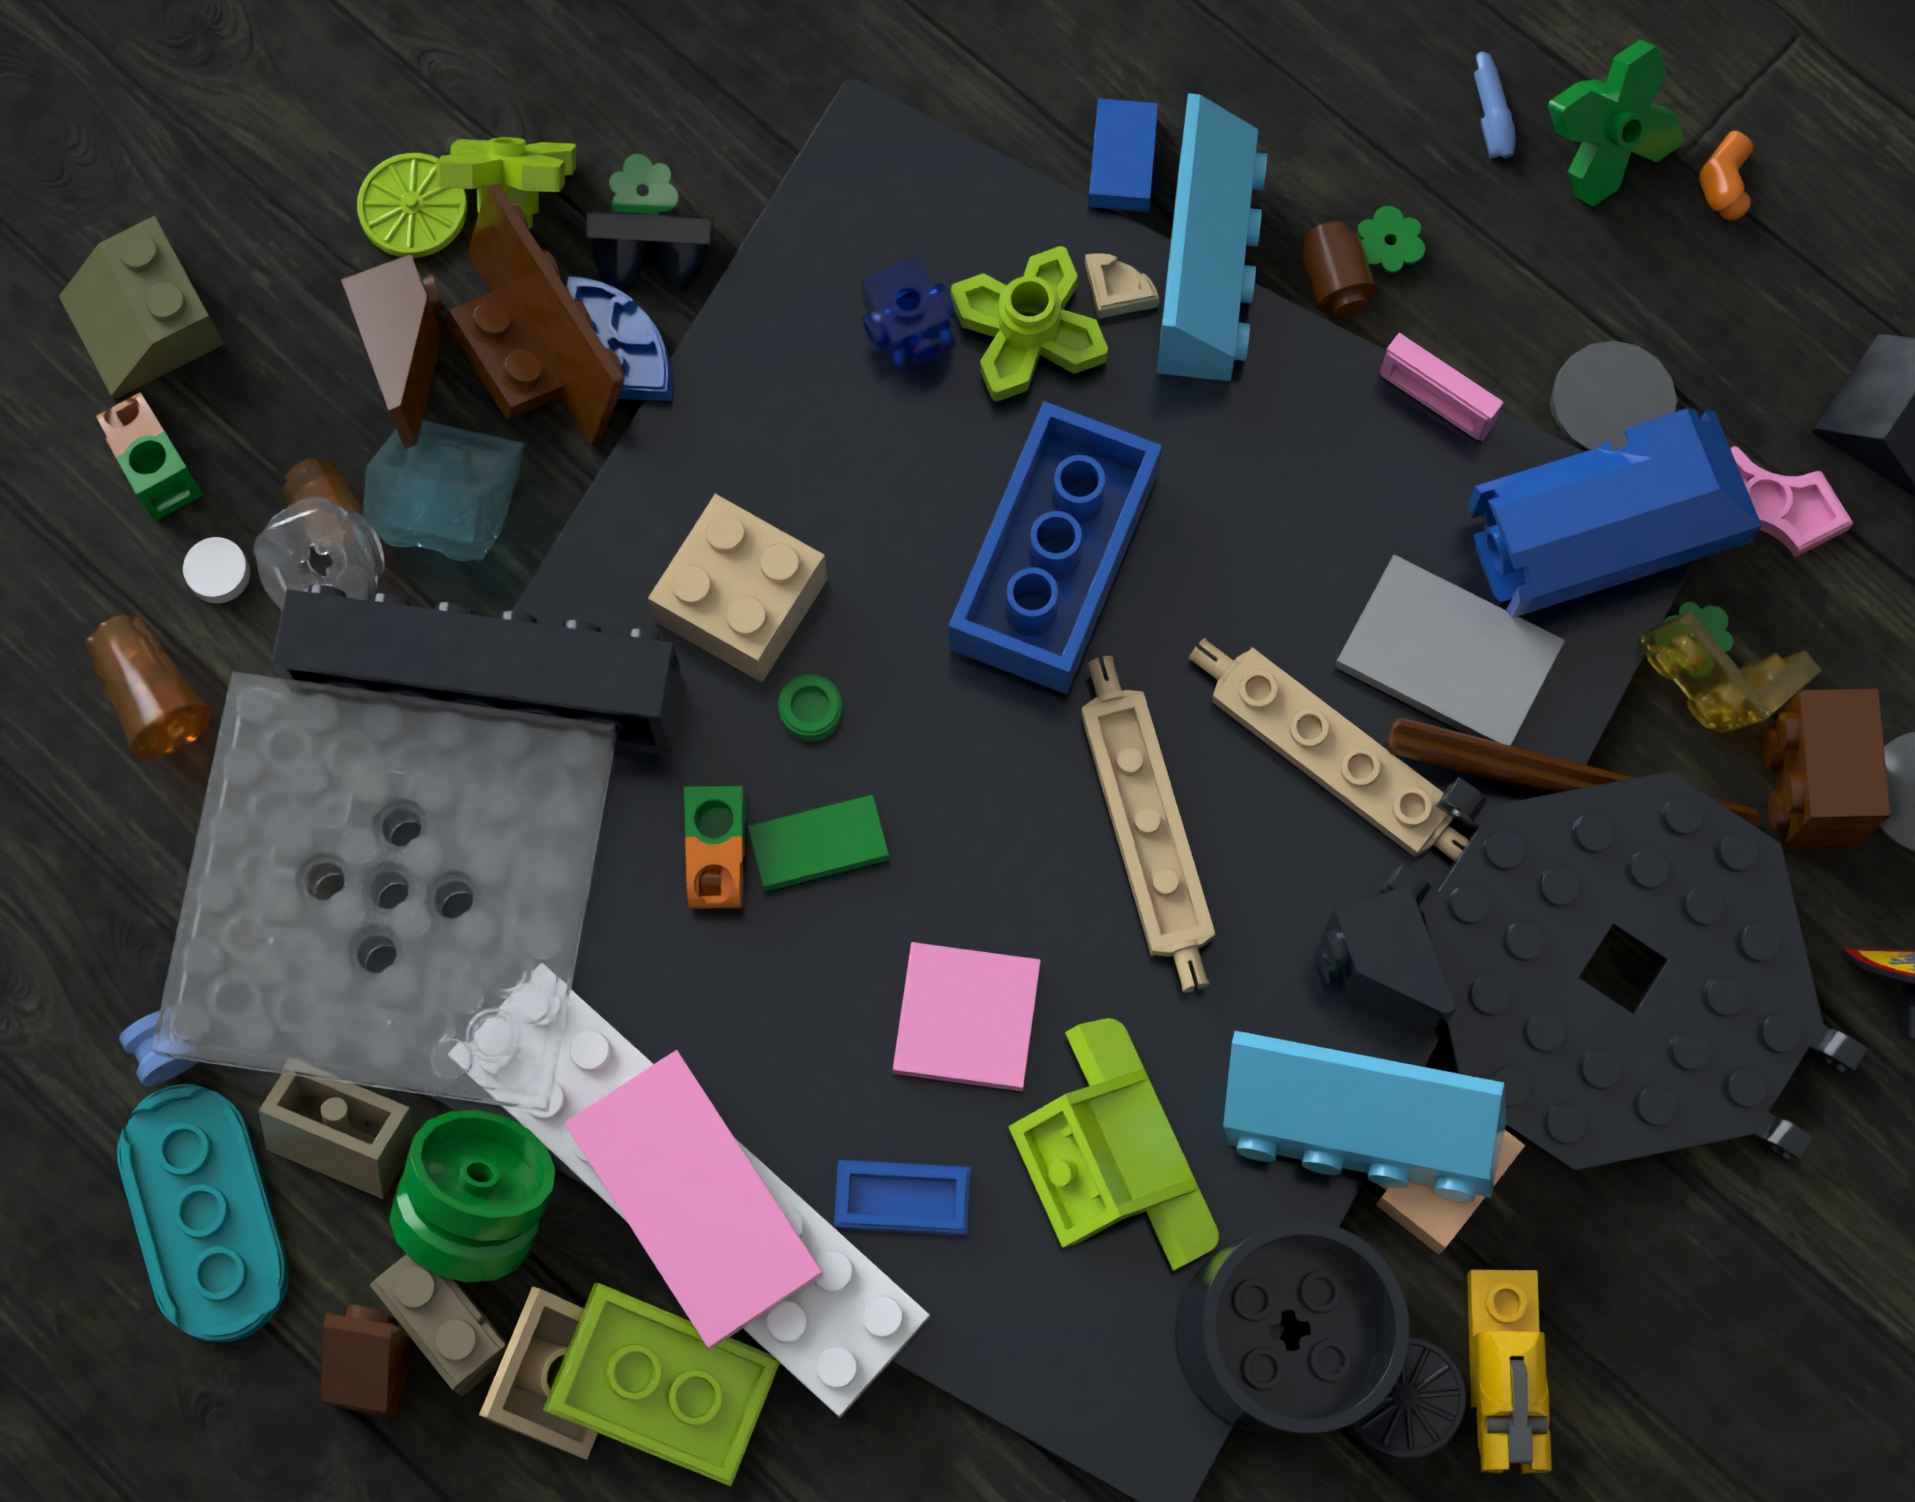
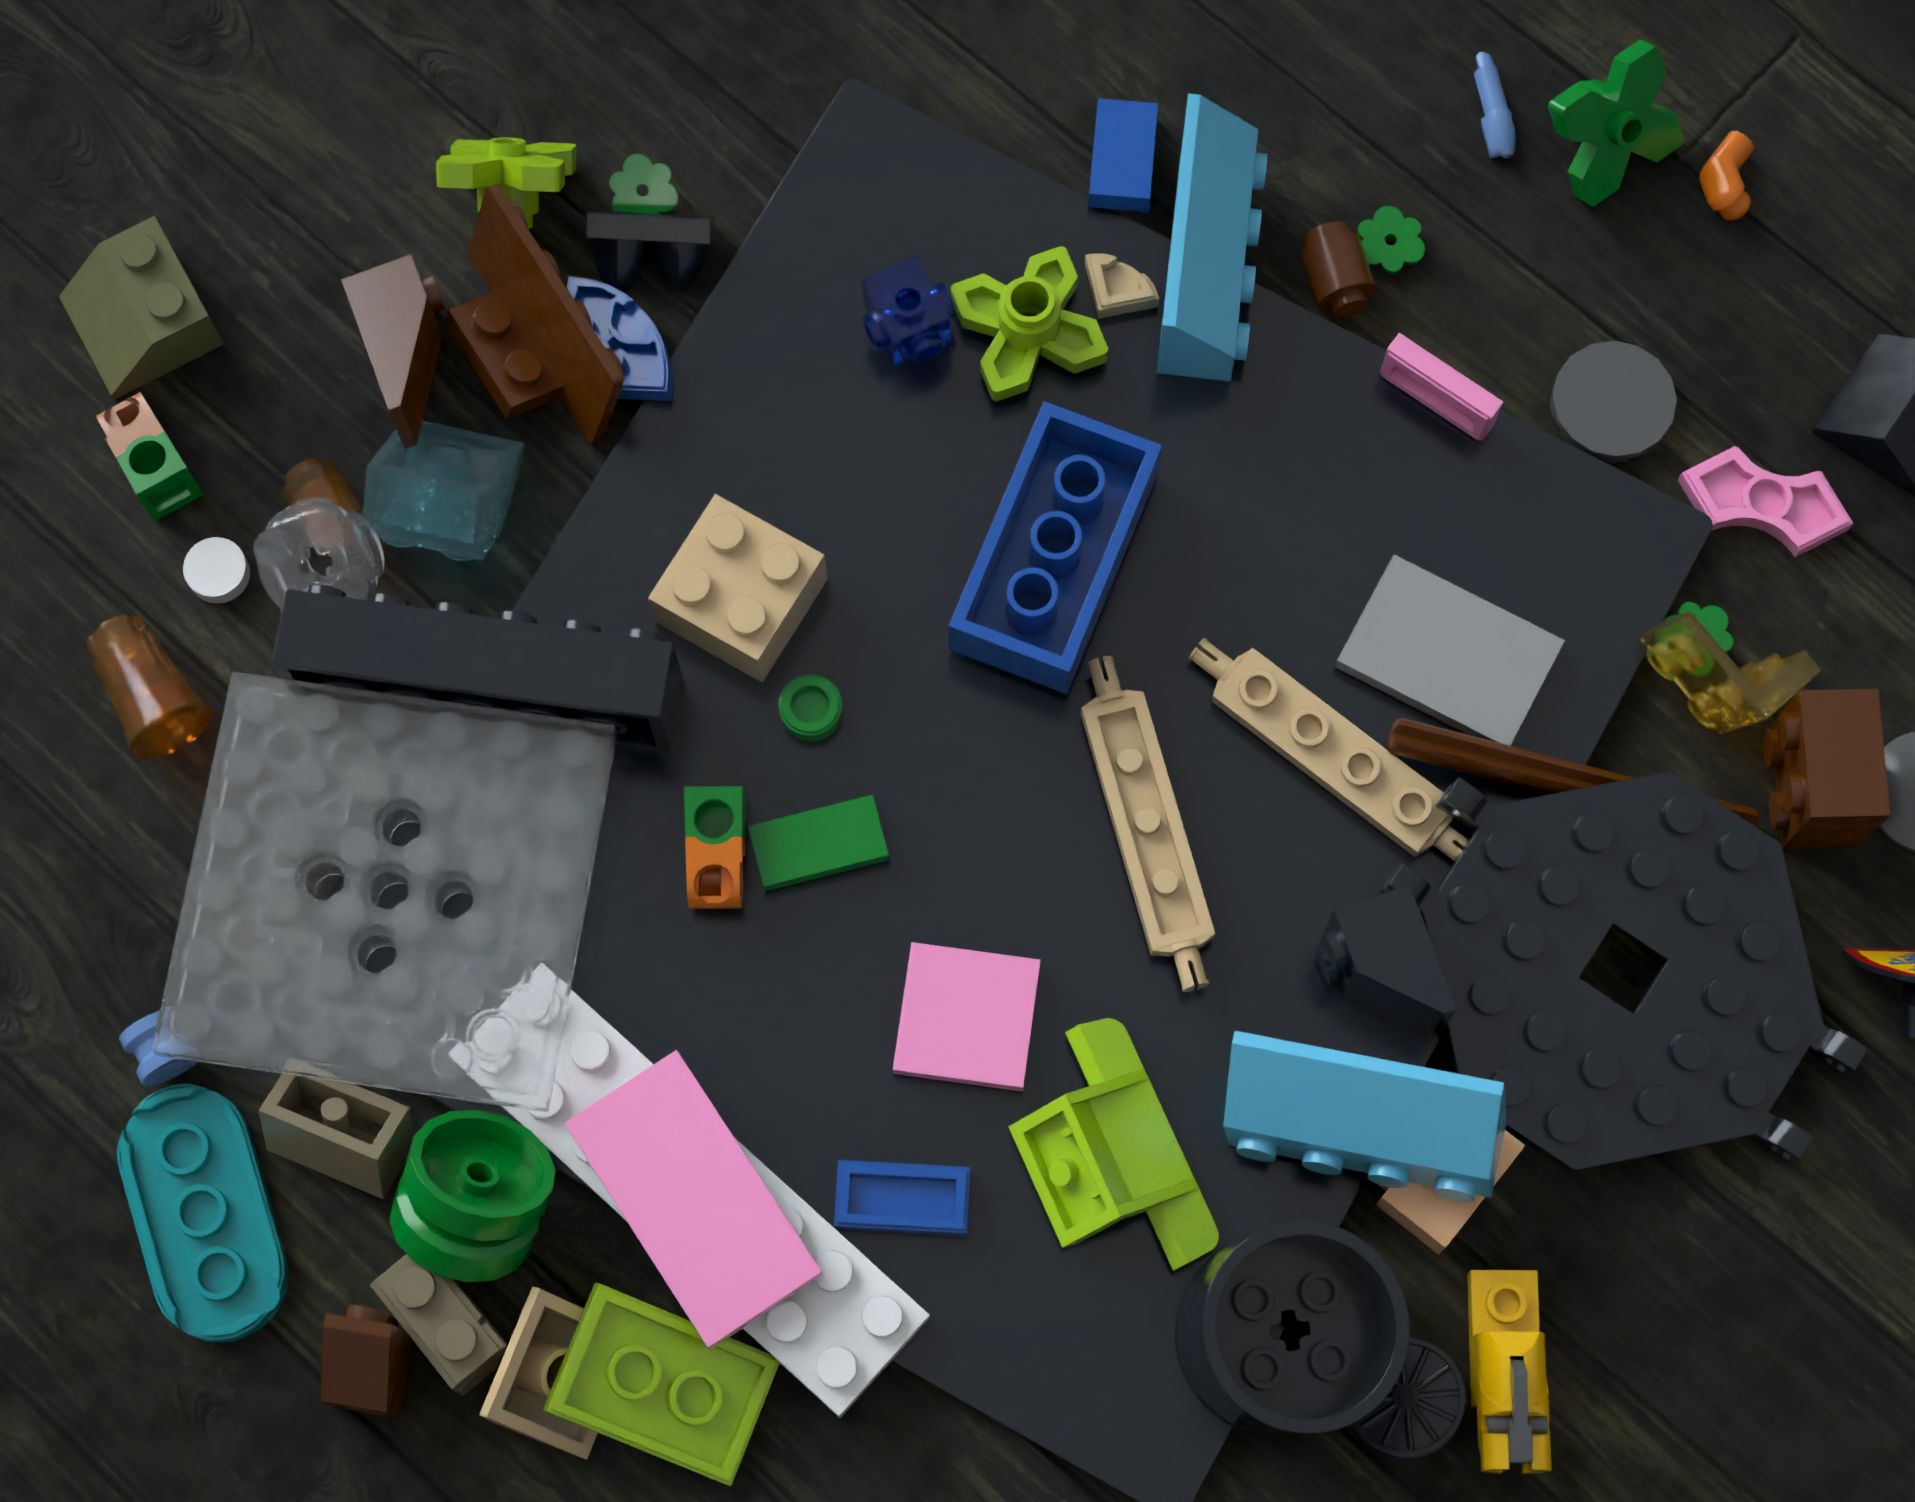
lime wheel [357,153,468,258] -> none
blue brick [1468,408,1762,618] -> none

